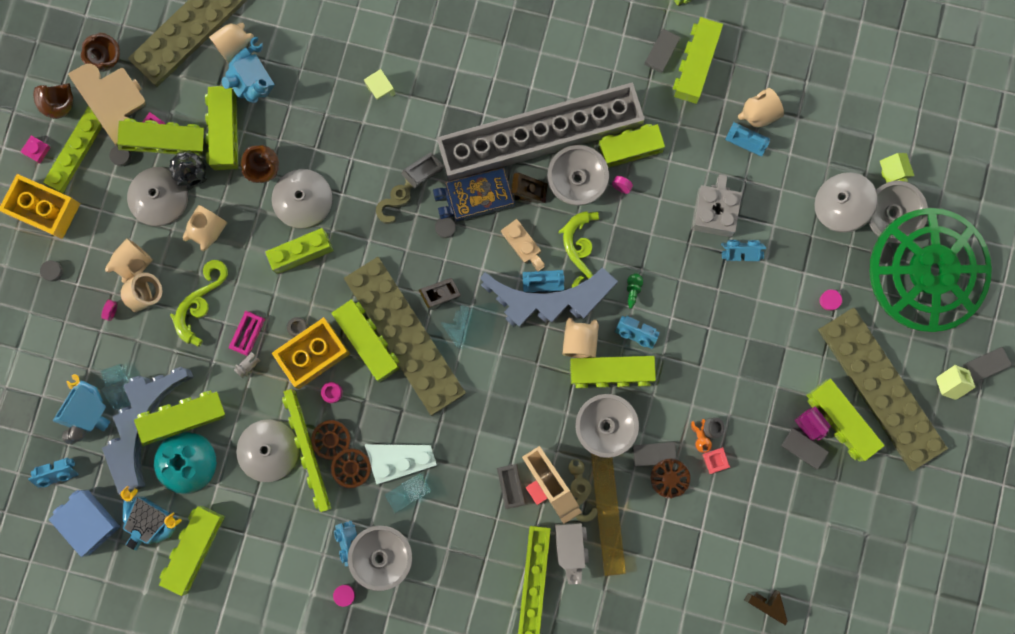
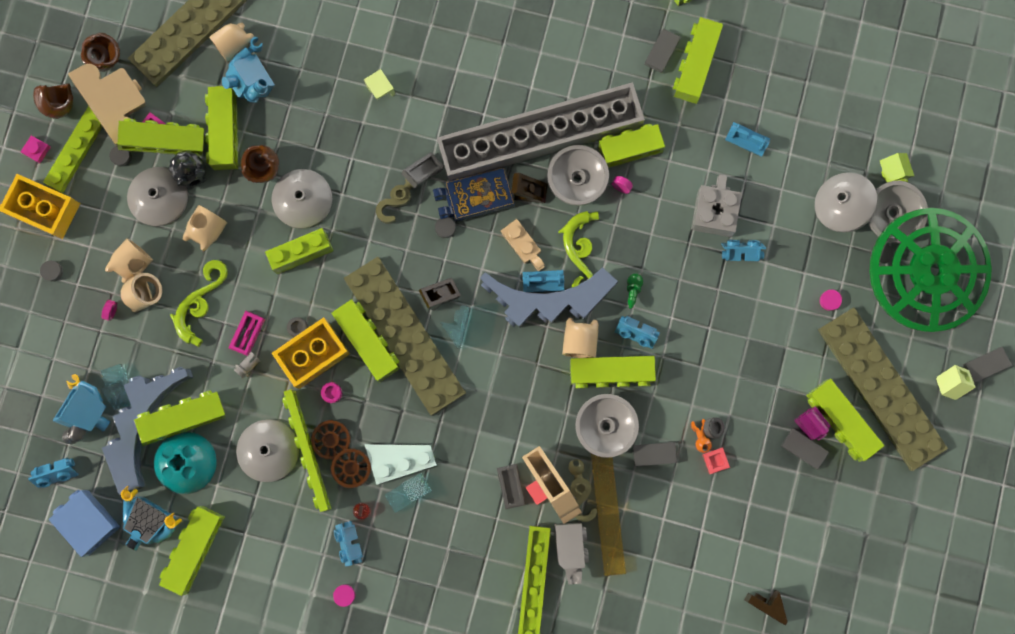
light grey dish [348,526,412,591] -> none
reddish brown wheel [650,459,690,499] -> none
tan piece [738,88,784,128] -> none
none -> clear red hinge [353,503,370,520]

